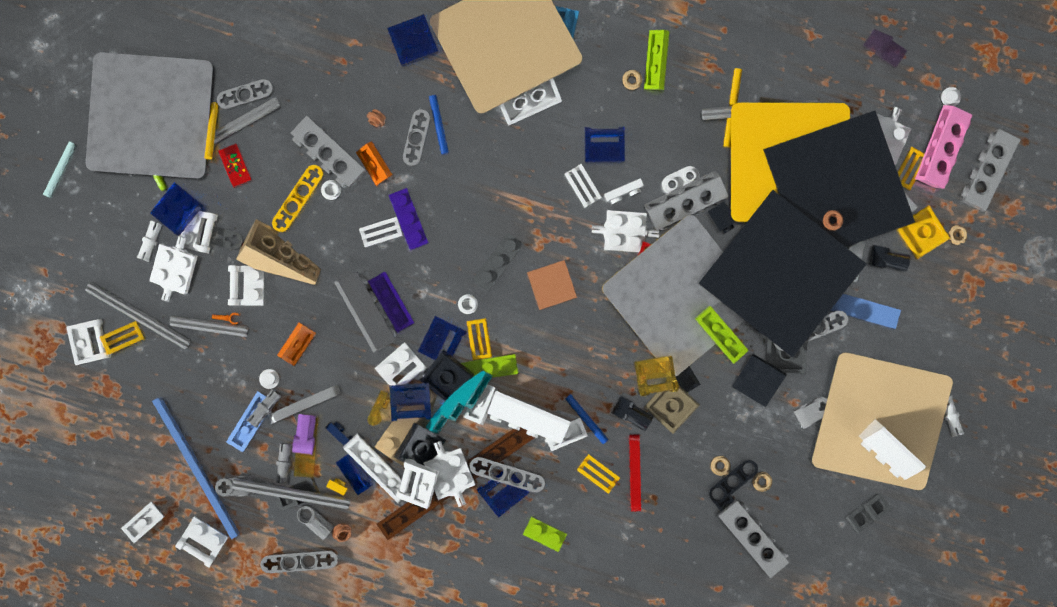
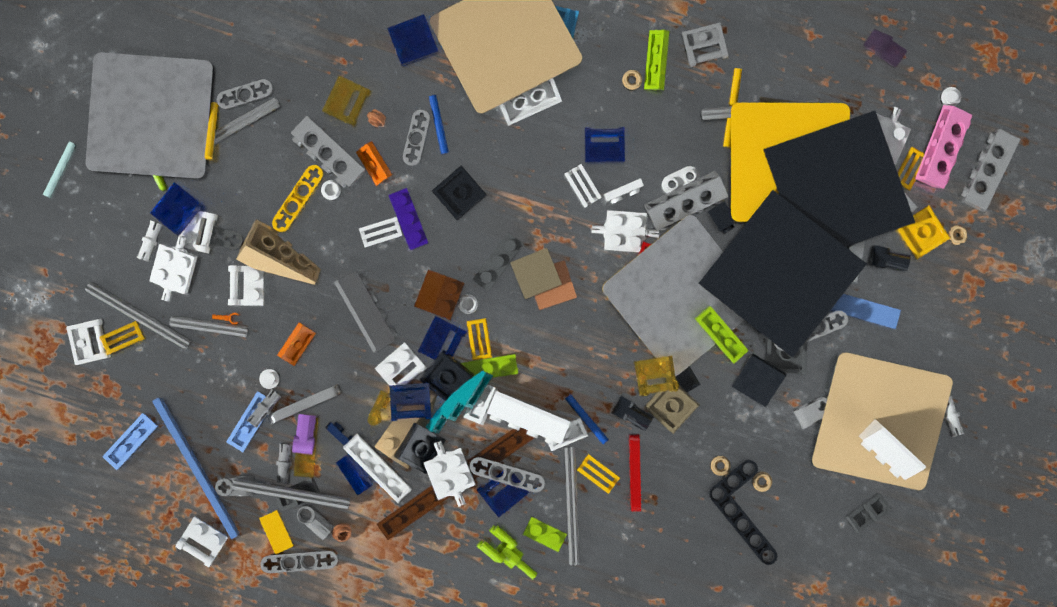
white plate [121,502,165,543] -> none
red tile [218,143,252,188] -> none
yellow plate [326,478,349,496] -> none
dark purple plate [368,272,414,333] -> none
white plate [396,459,439,509] -> none
light grey brick [718,500,789,578] -> none
nougat plate [823,210,843,230] -> none
none -> light blue plate [102,413,158,470]
none -> yellow tile [259,510,294,554]
none -> clear yellow plate [322,76,371,127]
none -> reddish brown slope [414,270,465,321]
none -> black tile [432,165,487,221]
none -> lime plant [477,525,538,580]
none -> dark tan tile [510,248,562,299]
none -> light grey axle [565,447,580,565]
none -> light grey plate [681,23,728,67]

